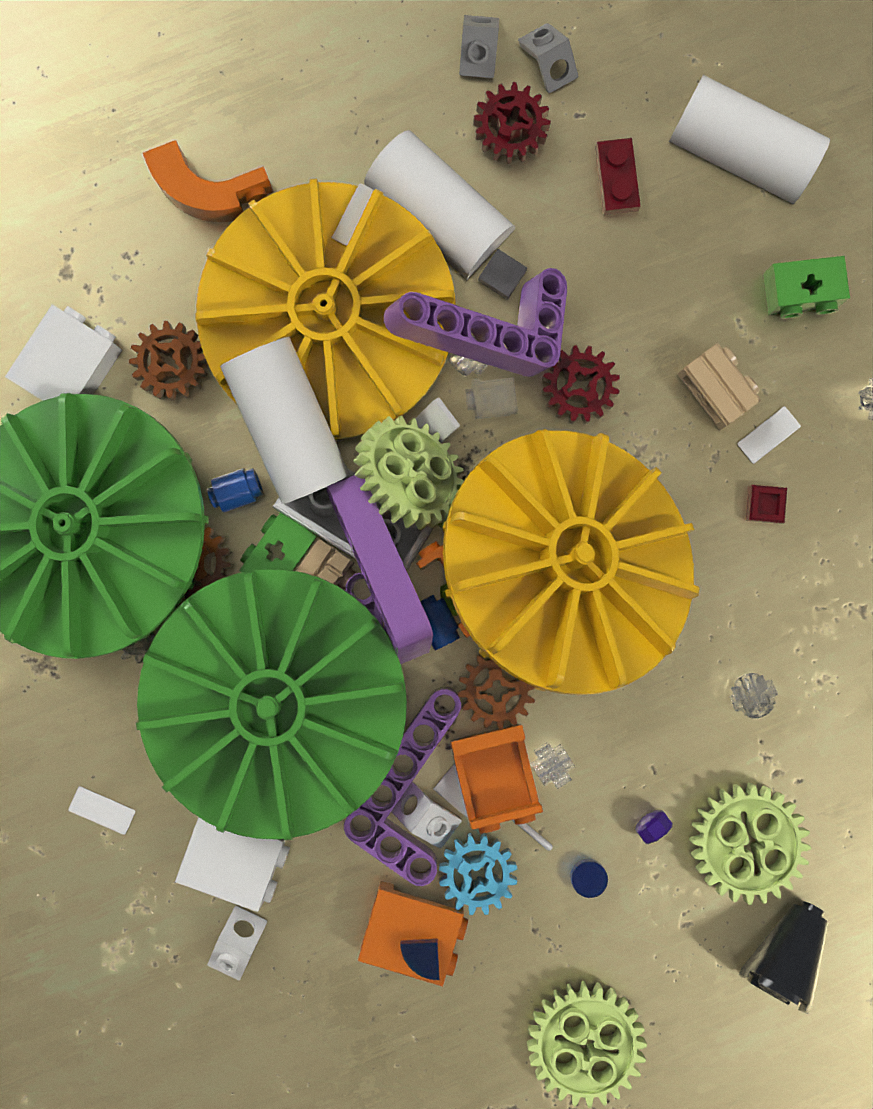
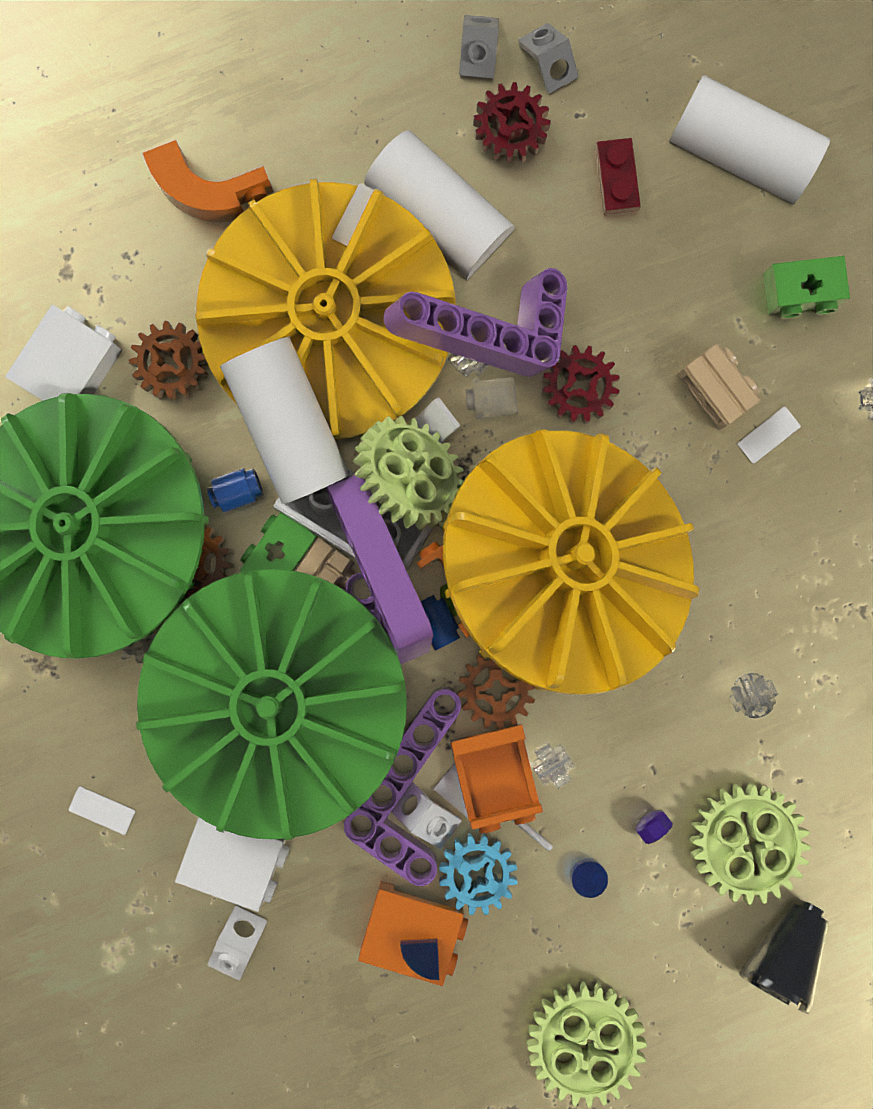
flat silver tile [478,249,527,300] -> none
dark red tile [746,485,787,524] -> none

